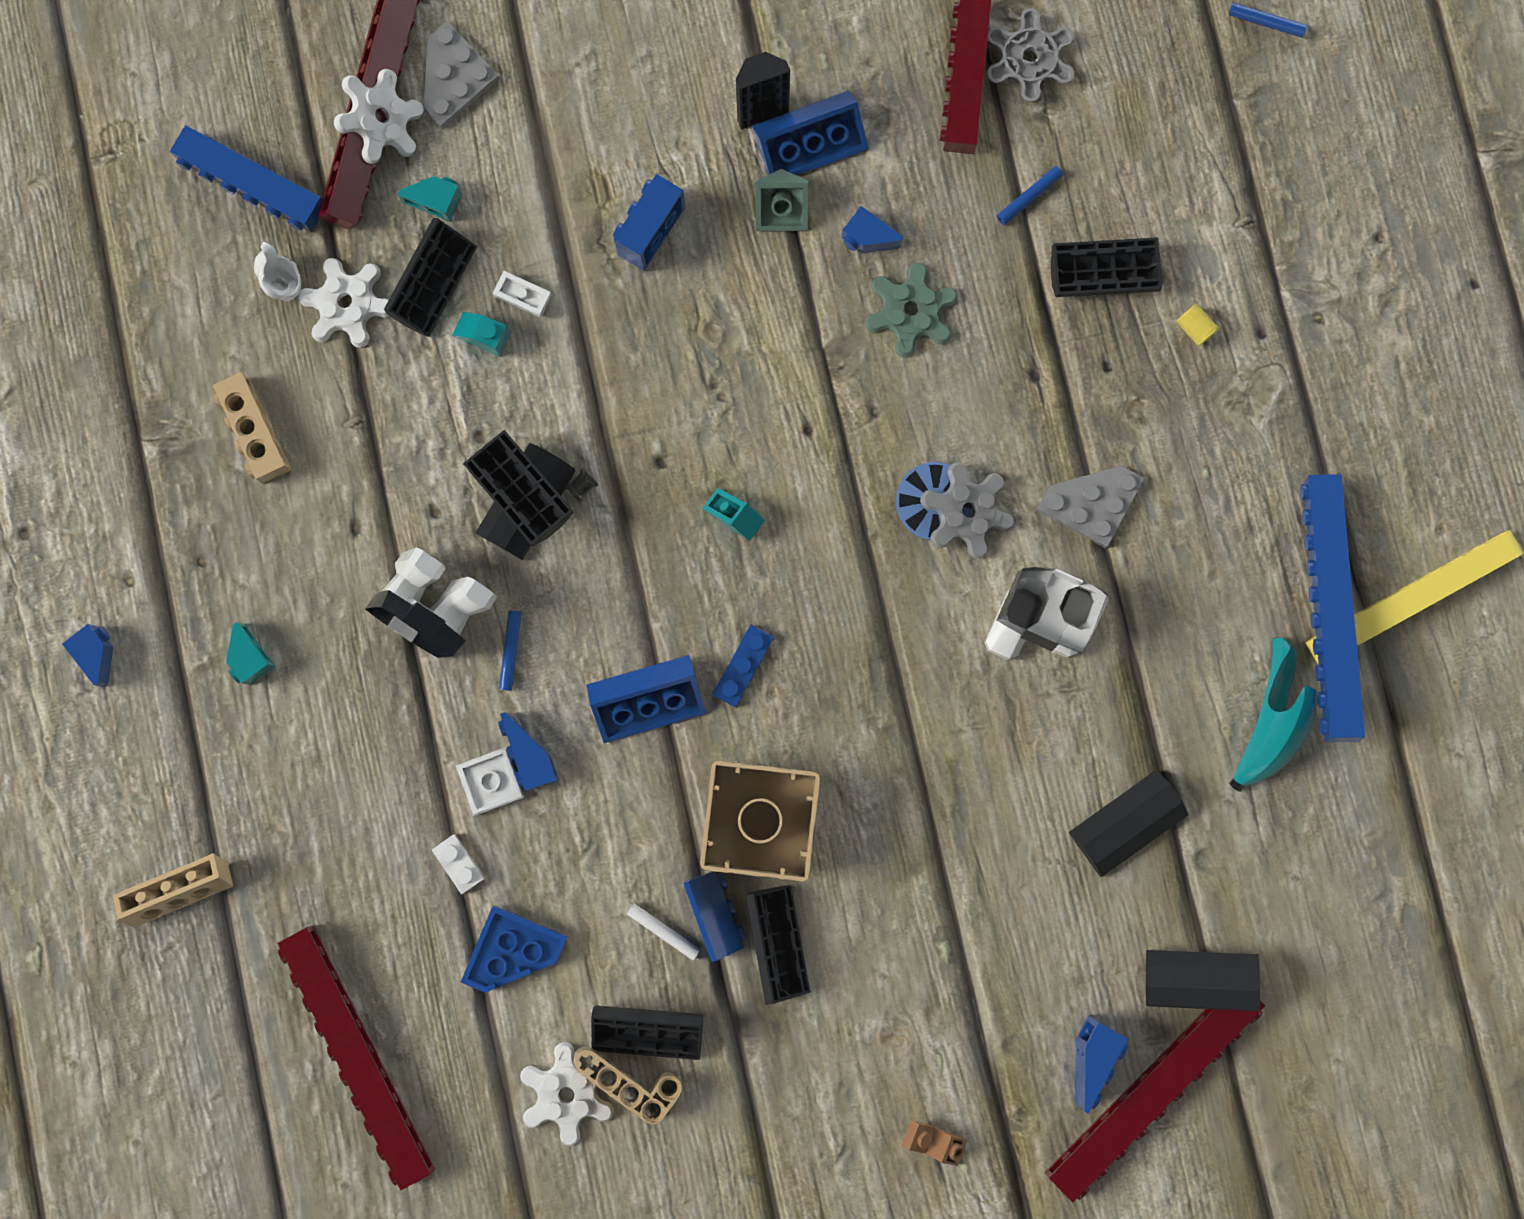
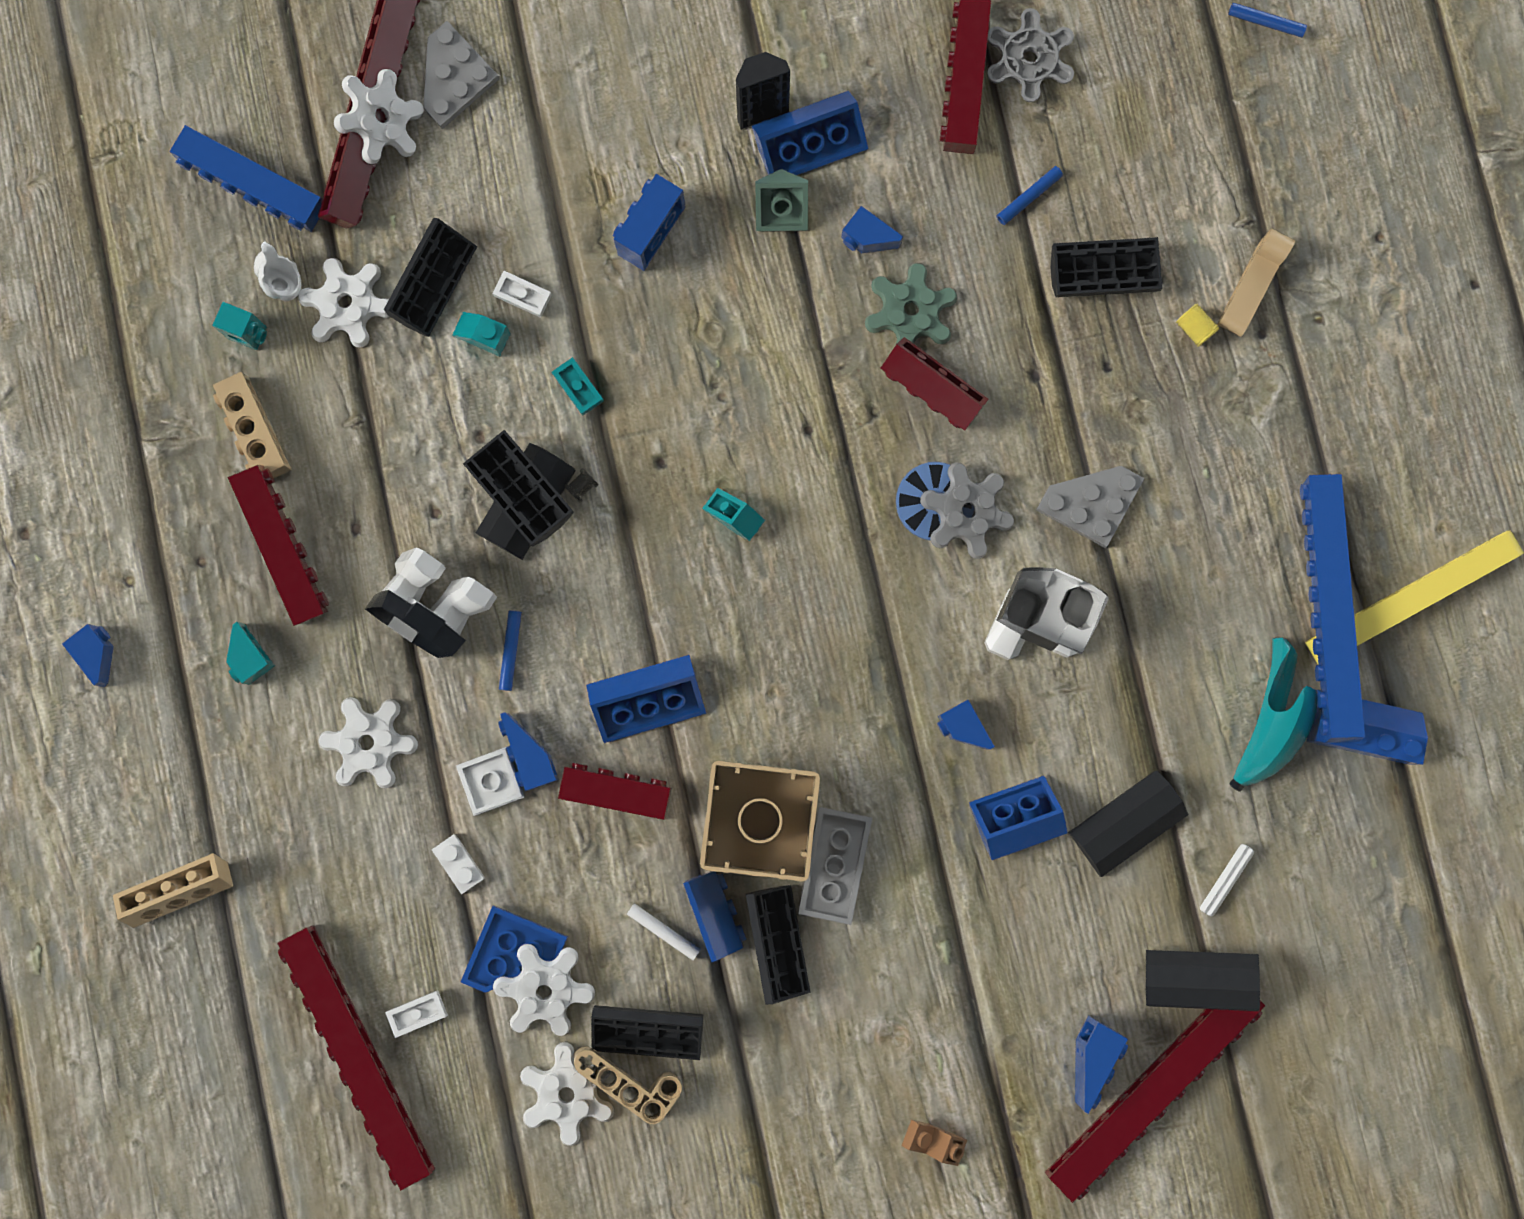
teal slope [397,176,462,222] -> none
blue plate [712,625,774,708] -> none
none -> teal brick [212,302,267,350]
none -> dark red brick [227,465,329,626]
none -> white plate [318,697,418,788]
none -> white plate [385,990,448,1038]
none -> white plate [493,944,595,1036]
none -> teal plate [551,357,604,416]
none -> dark red brick [558,763,672,820]
none -> light grey plate [798,807,872,925]
none -> dark red brick [880,337,989,431]
none -> blue slope [937,700,995,750]
none -> blue slope [969,776,1068,860]
none -> white axle [1200,844,1254,917]
none -> tan beam [1217,228,1295,337]
none -> blue slope [1306,690,1428,765]

